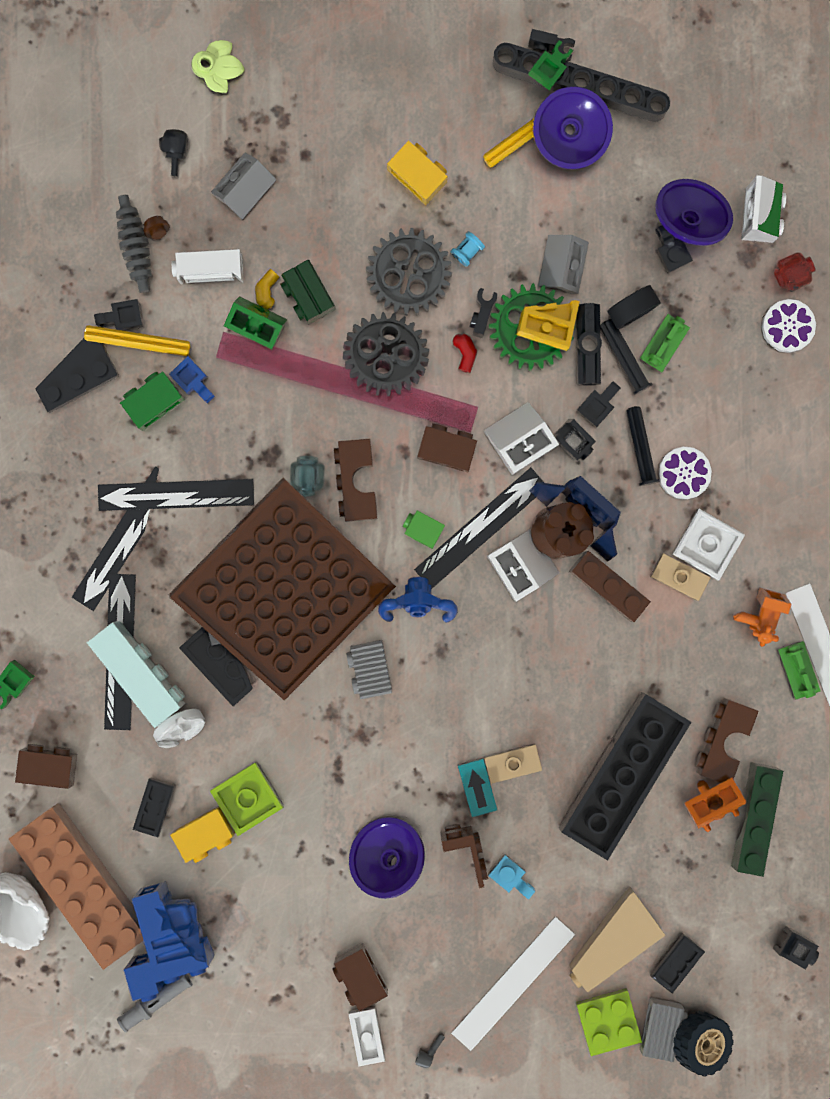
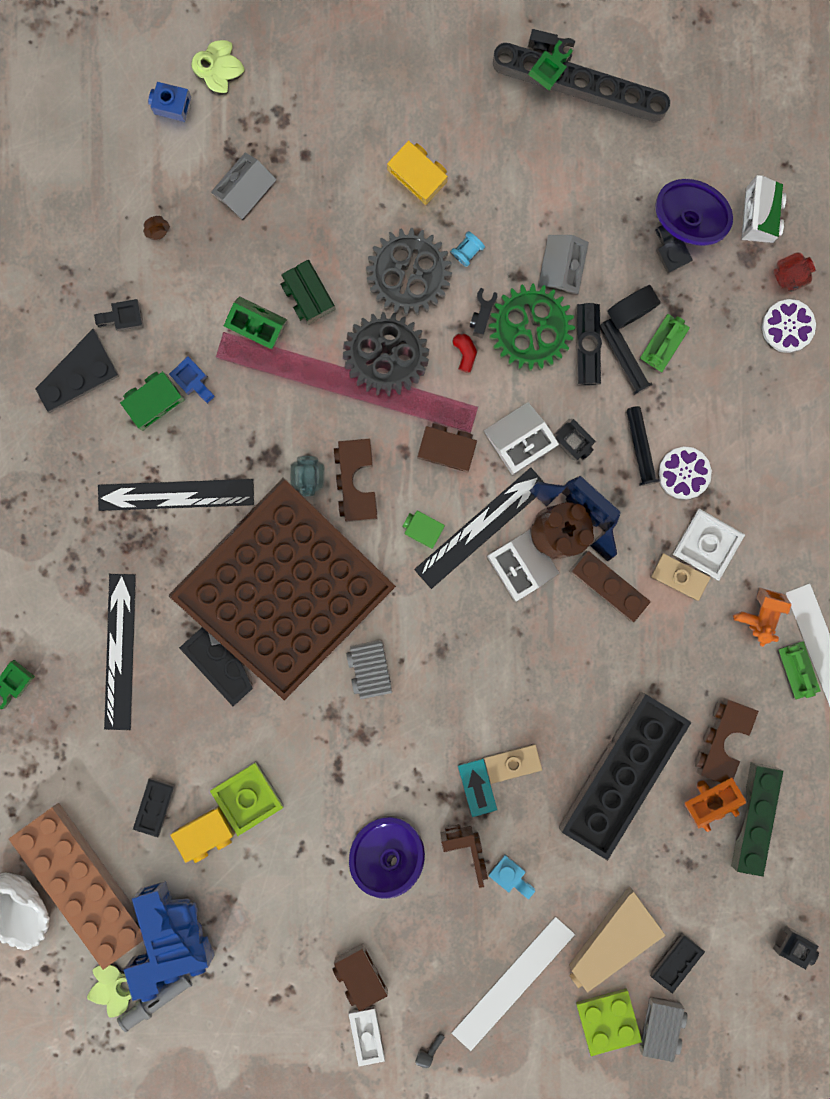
reddish brown brick [15,744,77,789] -> none
black sticker [71,466,159,612] -> none
yellow axle [84,325,190,356] -> none
light aqua brick [87,621,186,728] -> none
dark grey piece [116,195,152,293] -> none
white tile [153,709,205,748] -> none
black piece [159,129,188,177] -> none
white window [171,249,244,284] -> none
yellow arm [255,269,280,309] -> none
blue piece [378,577,458,623] -> none
yellow axle [483,118,534,168] -> none
yellow wing [516,300,580,351] -> none
dark purple dish [533,87,613,169] -> none
black plate [577,381,621,428] -> none
black wheel [673,1011,734,1076] -> none
none -> yellowish green plate [87,965,132,1018]
none -> blue brick [148,81,191,122]

